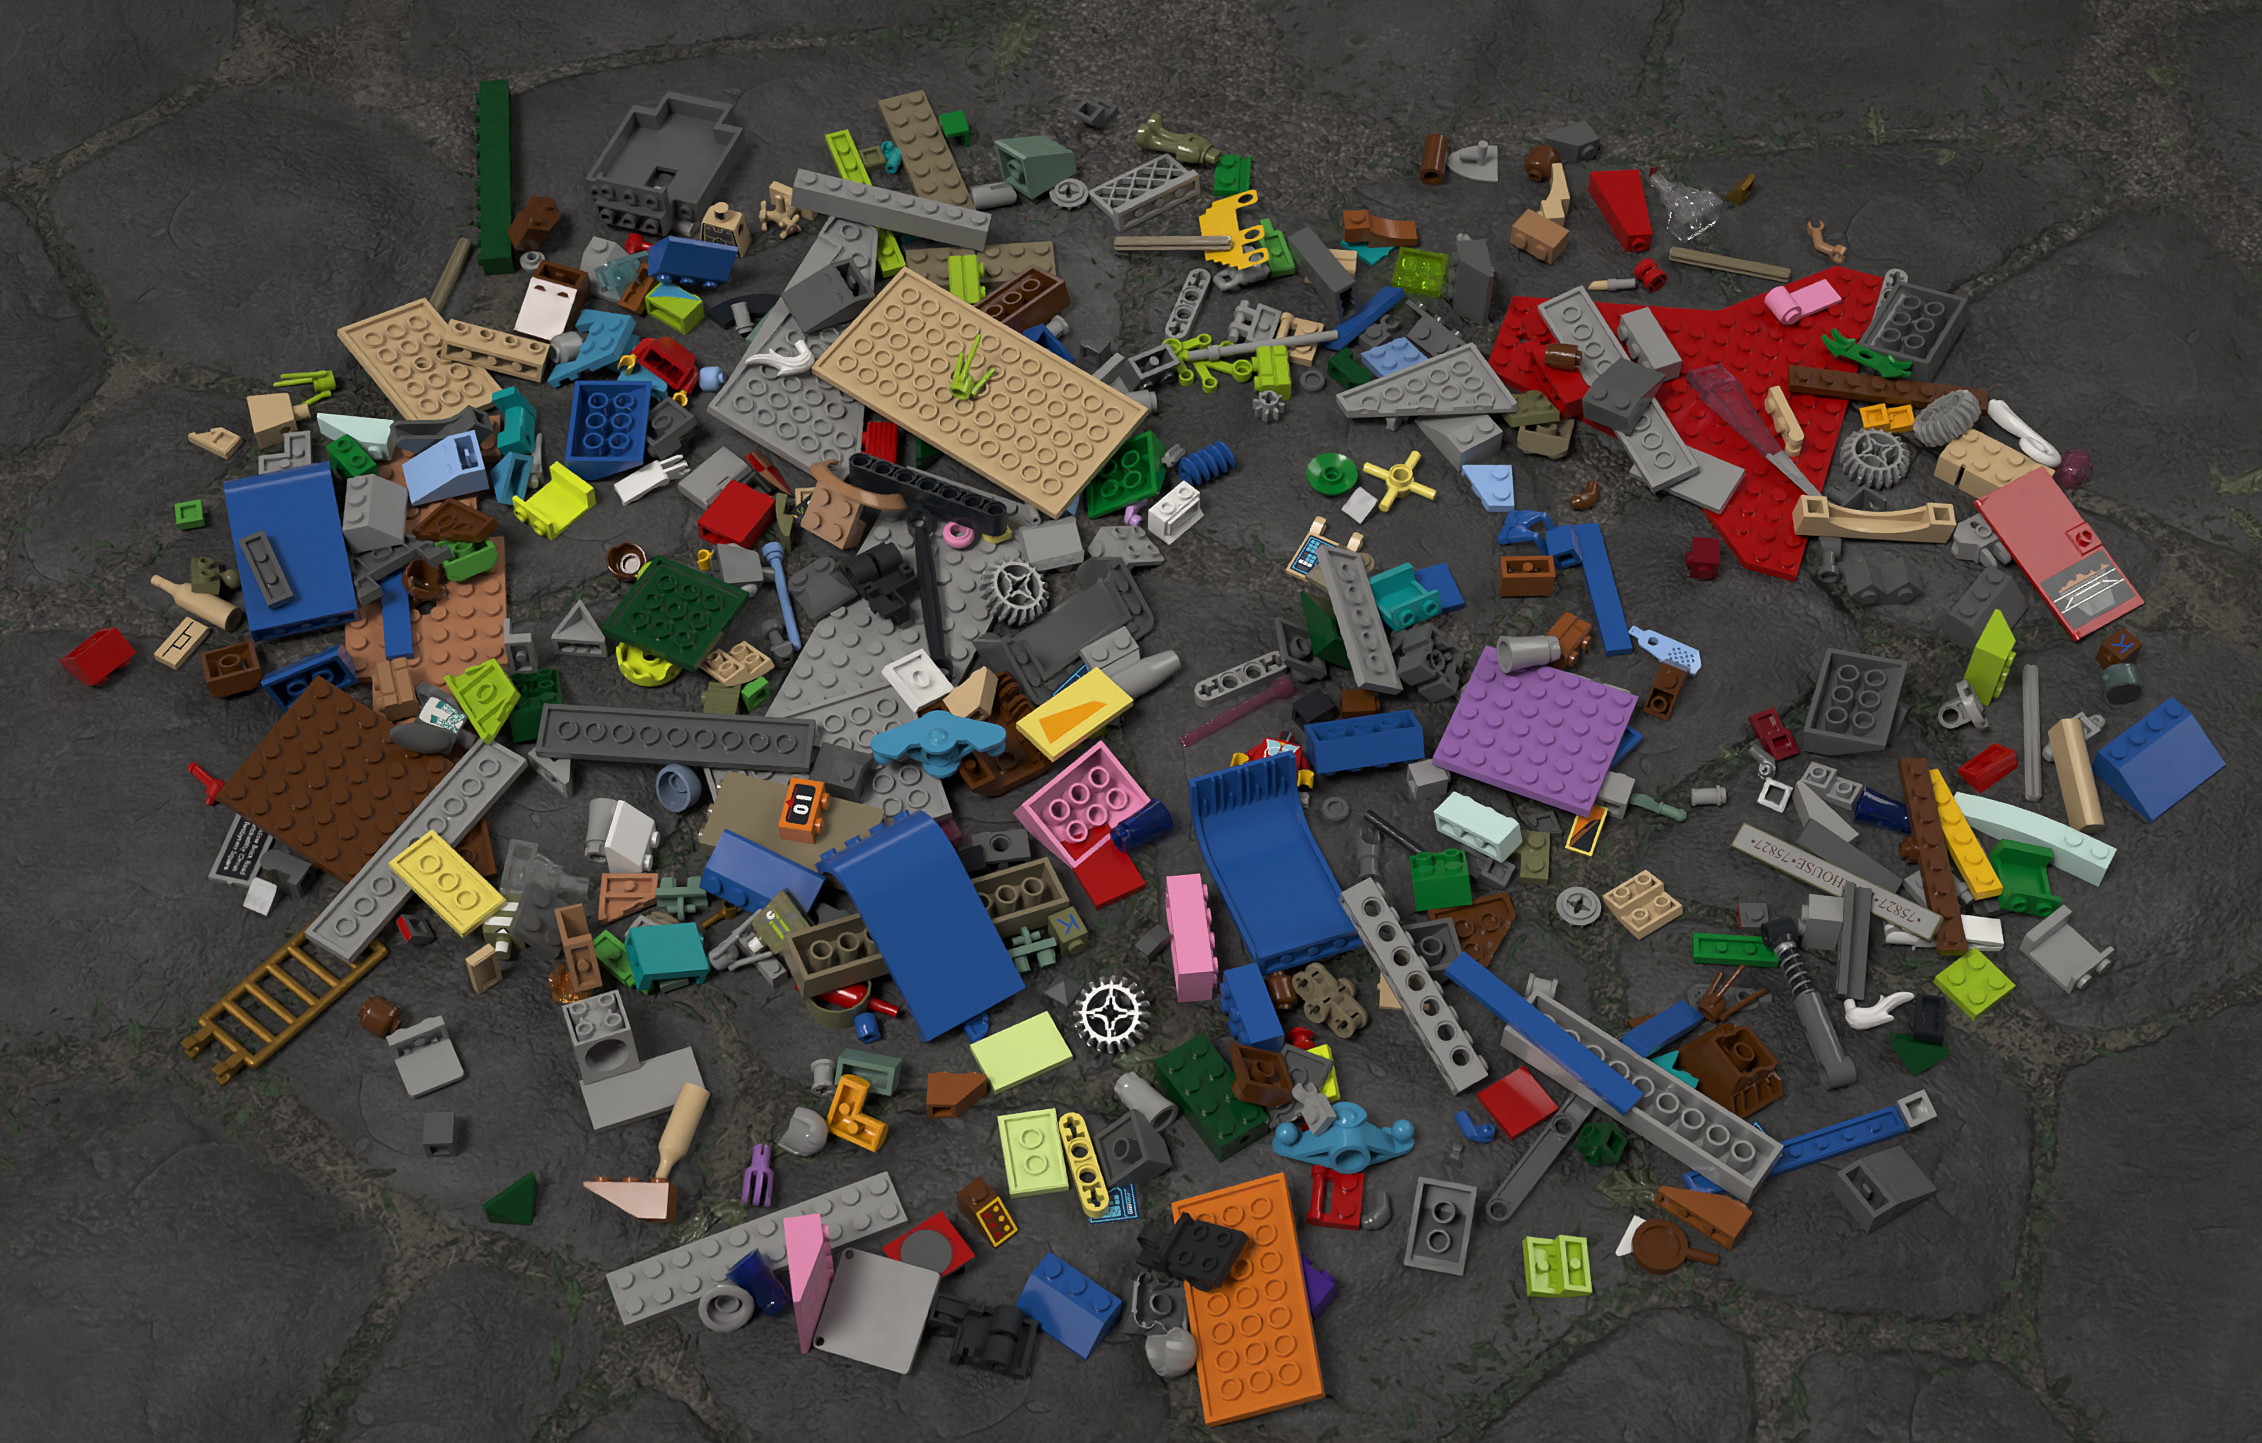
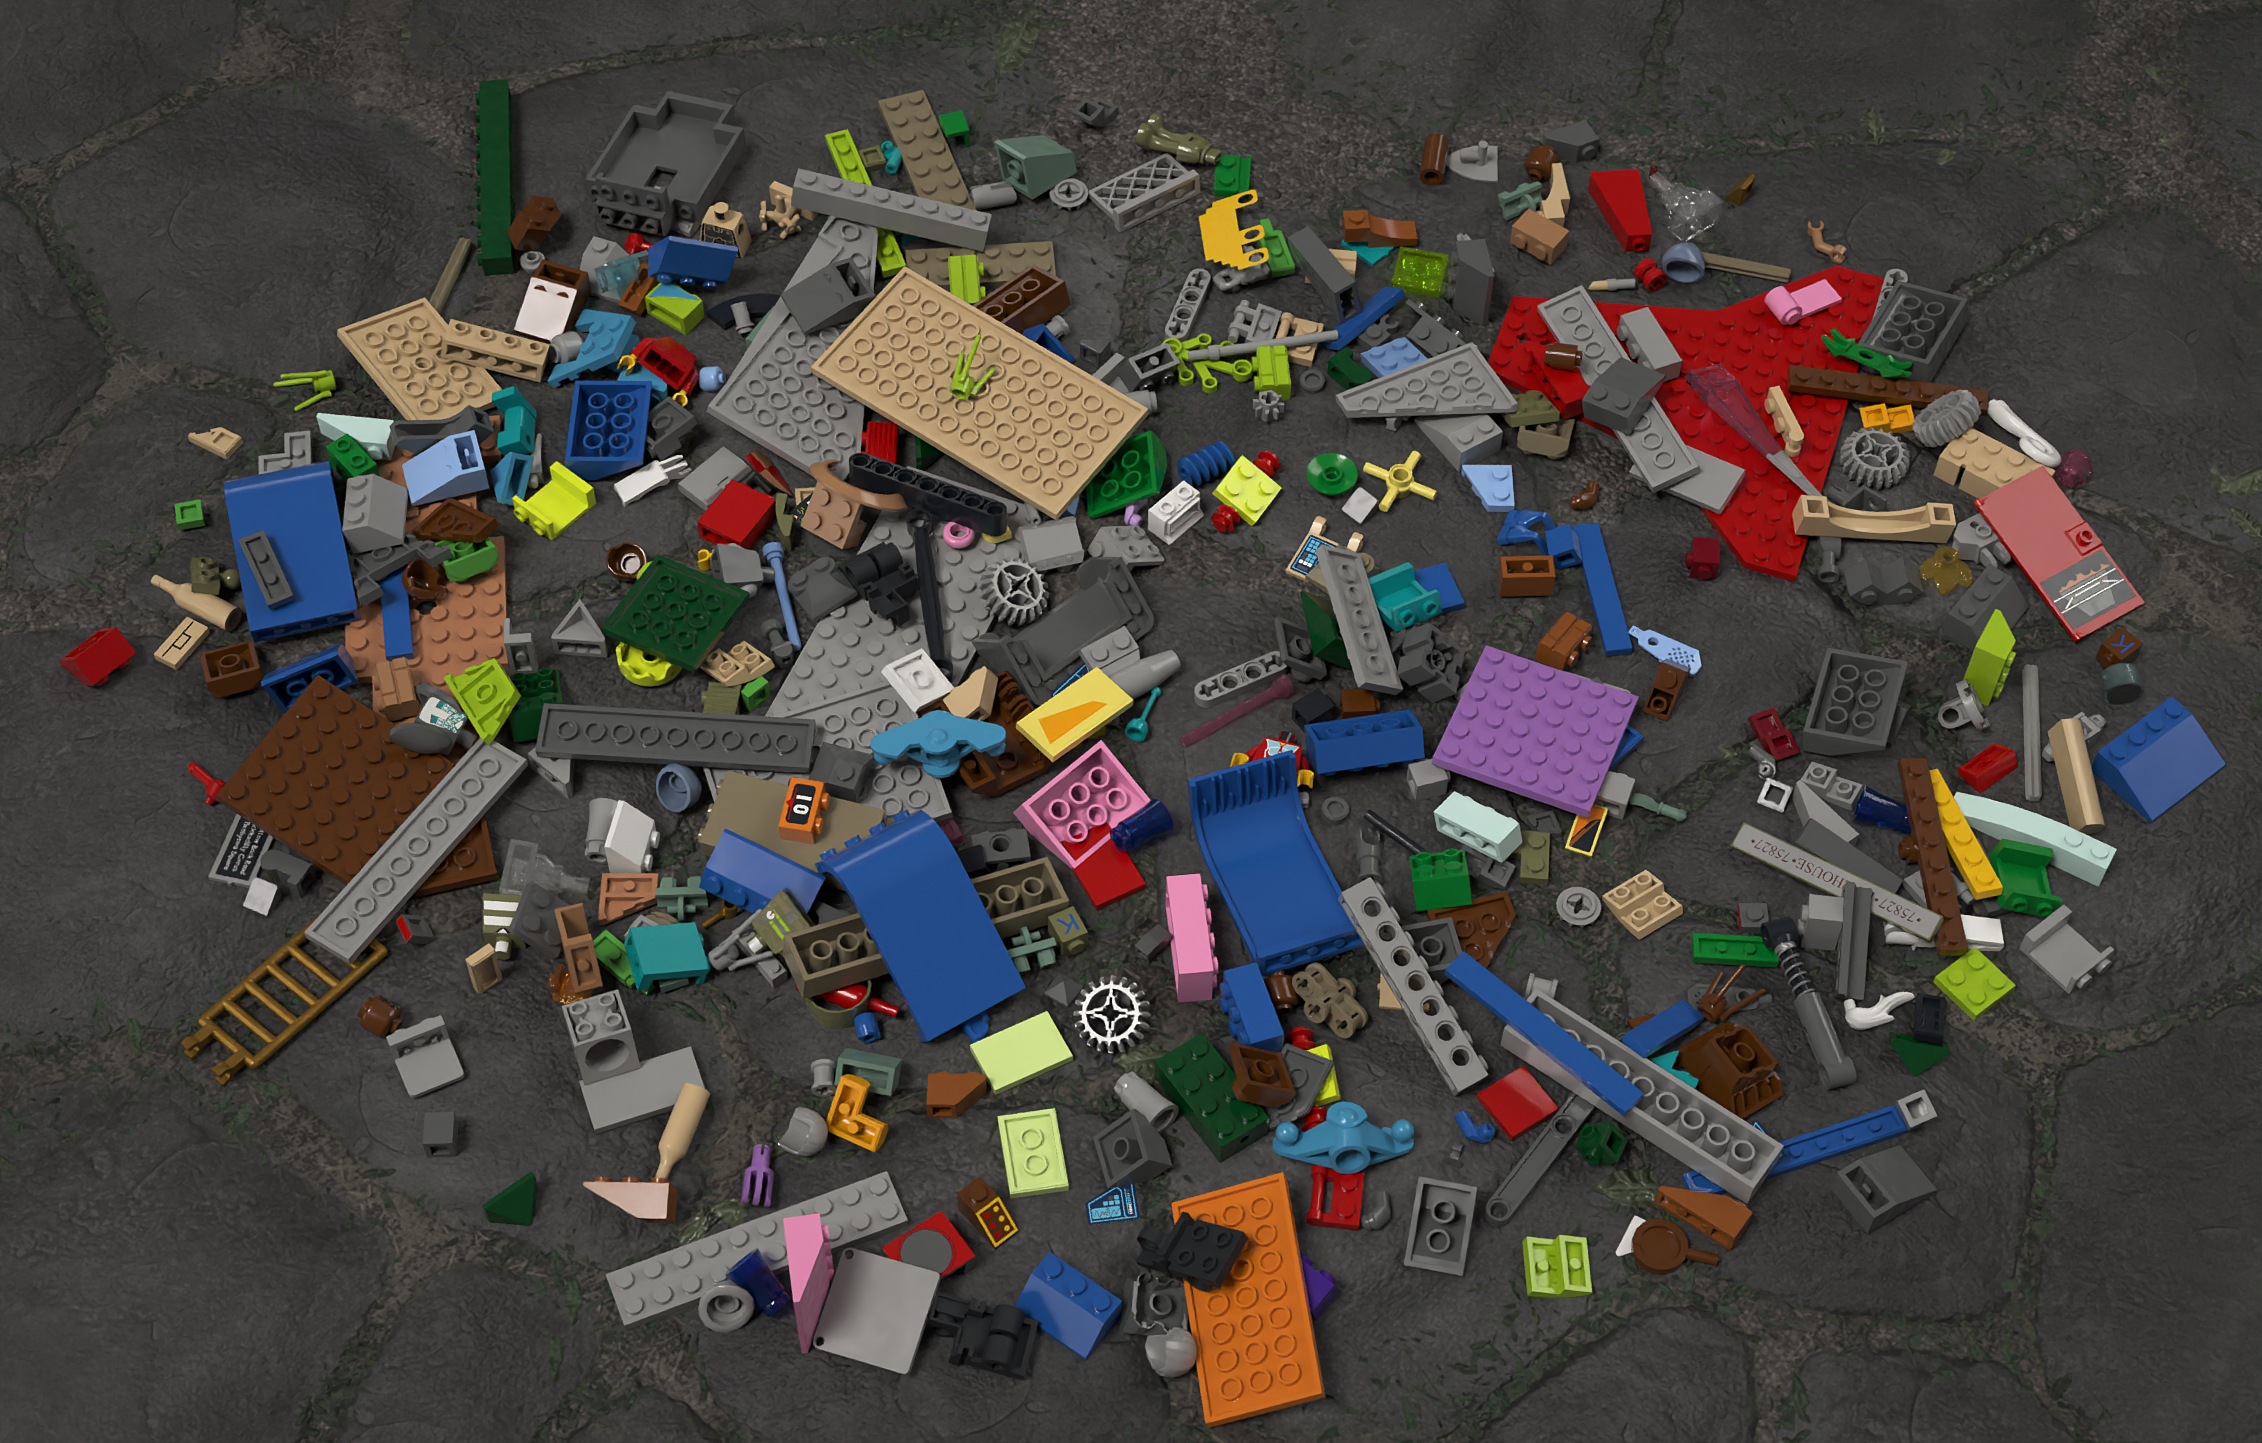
tan torso [247,393,311,449] -> none
light yellow tile [389,829,507,938] -> none
white piece [745,340,815,376] -> none
light yellow beam [1059,1113,1109,1218] -> none
dark tan axle [1114,236,1232,251] -> none
light grey piece [1161,444,1186,467] -> none
light grey plate [1292,1082,1337,1135] -> none
light grey plant [1496,635,1561,673] -> none
light grey pin [1691,785,1726,807] -> none
none -> teal hinge [1125,687,1161,742]
none -> neon yellow plate [1211,451,1282,533]
none -> sand green hips [1498,181,1543,220]
none -> sand blue hat [1661,242,1705,283]
none -> clear yellow plate [1920,546,1972,596]

